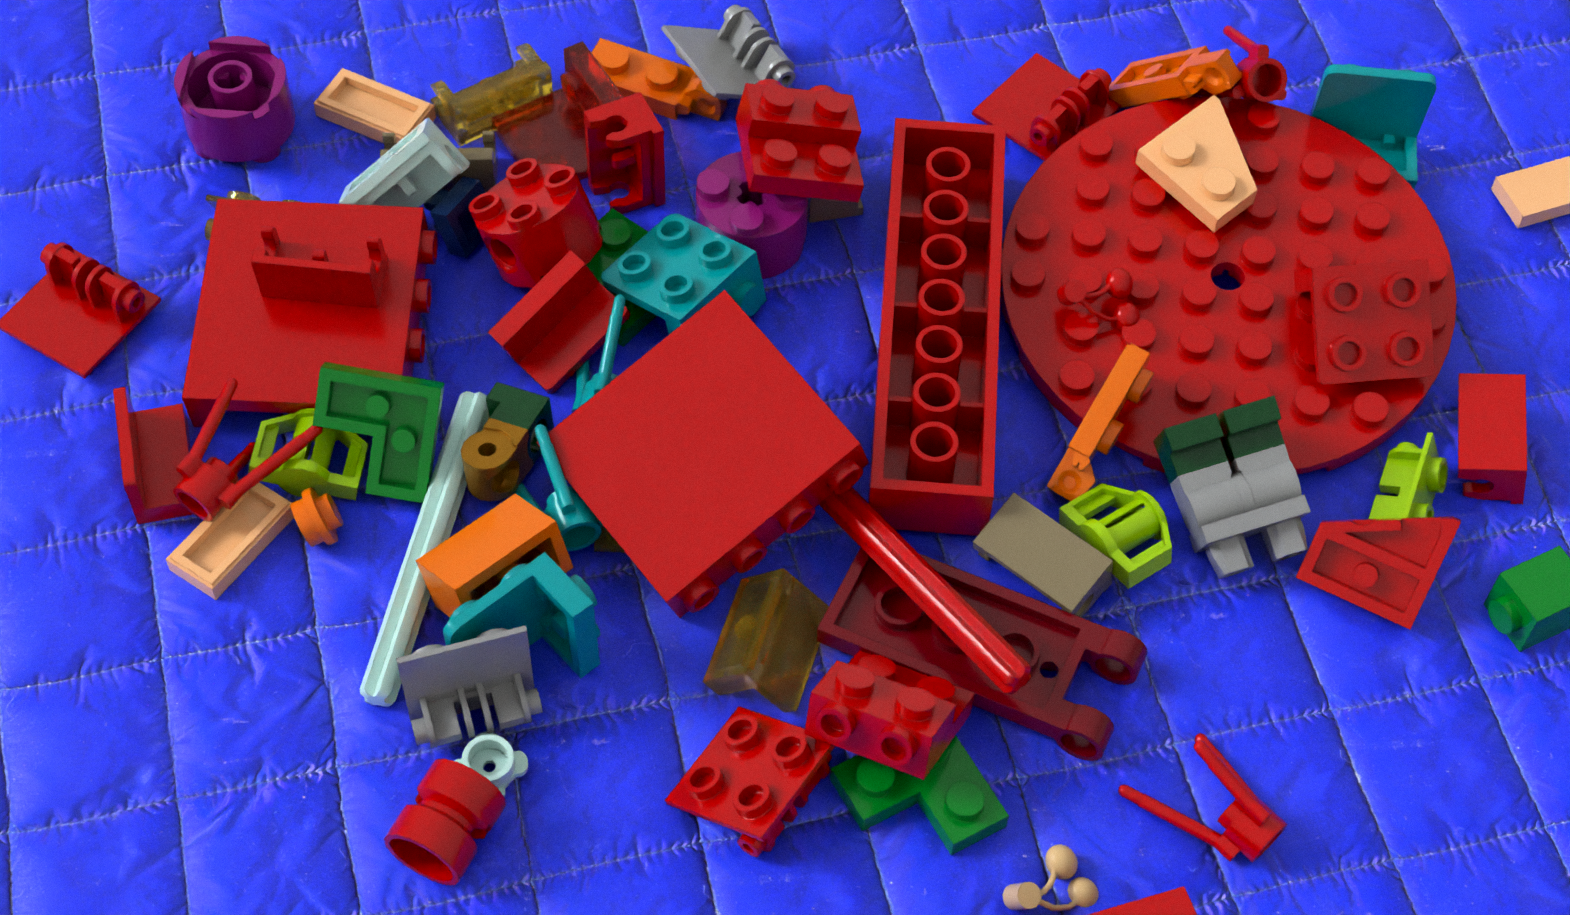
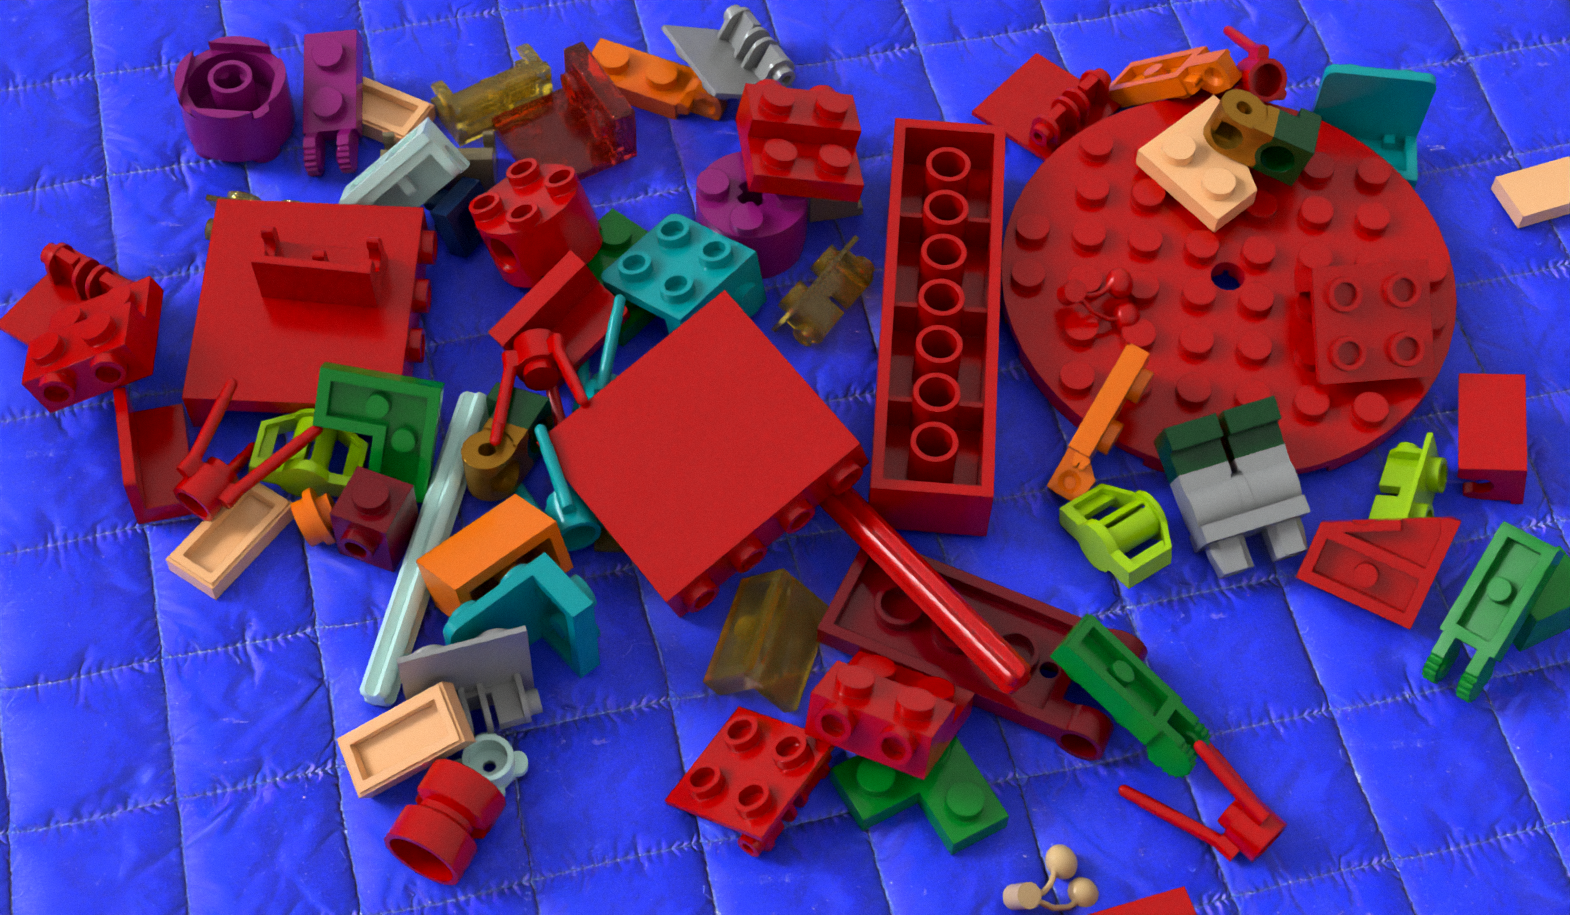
red hinge [584,92,666,214] -> none
dark tan hinge [973,493,1113,618] -> none
none -> red plate [21,276,164,413]
none -> magenta hinge [303,29,363,177]
none -> dark red brick [329,466,419,572]
none -> light nougat tile [337,682,476,798]
none -> red plant [489,328,588,446]
none -> clear yellow hinge [771,235,875,346]
none -> green hinge [1050,614,1211,778]
none -> leg [1203,89,1322,187]
none -> green hinge [1422,521,1564,703]

